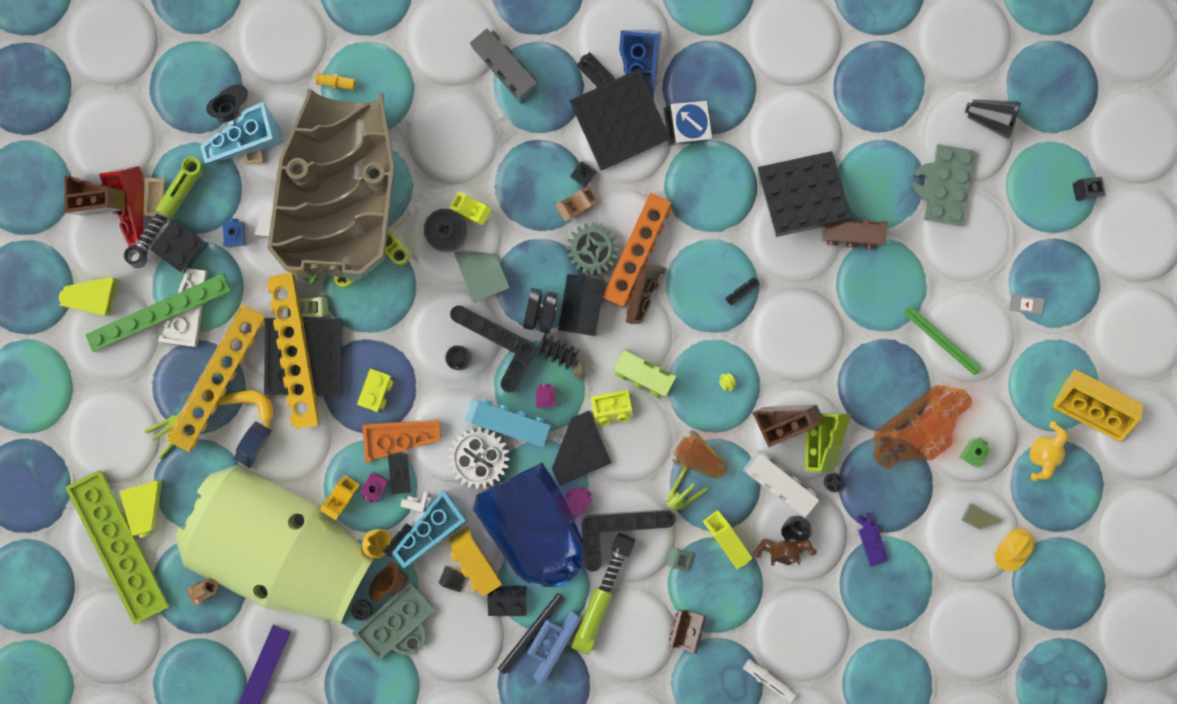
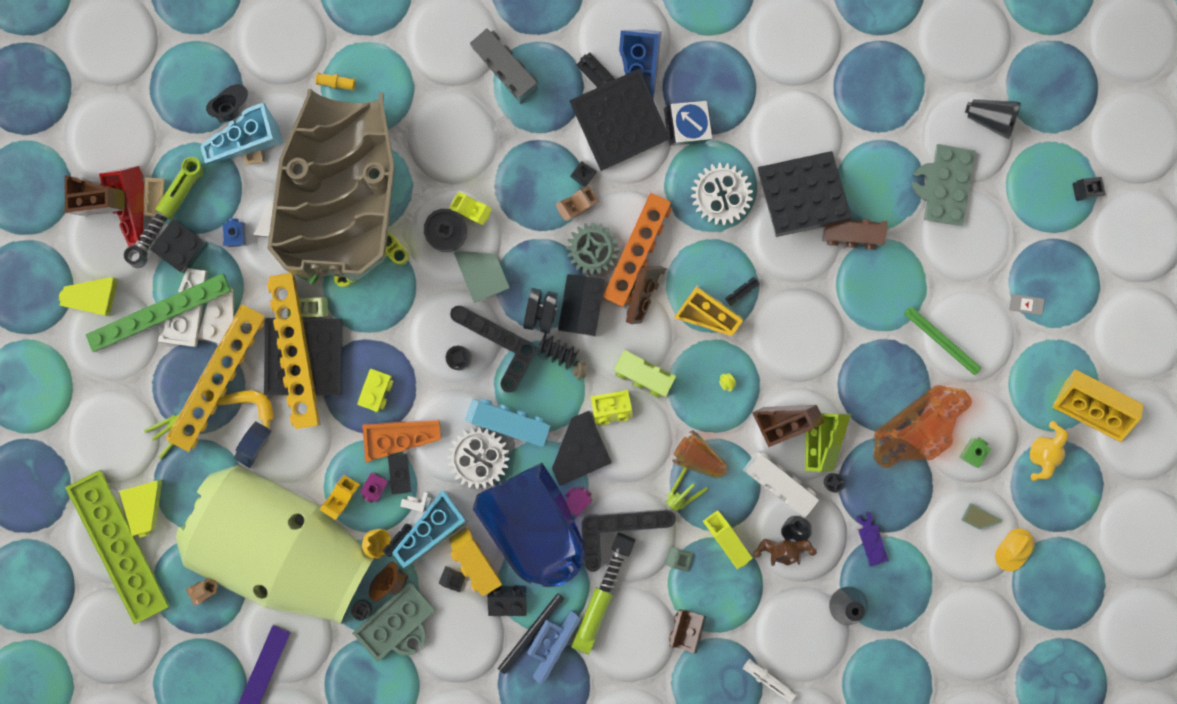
magenta brick [536,384,556,407] -> none
none -> white wing [198,287,236,348]
none -> yellow wedge [674,285,744,336]
none -> white gear [690,163,753,225]
none -> black cone [829,587,868,625]

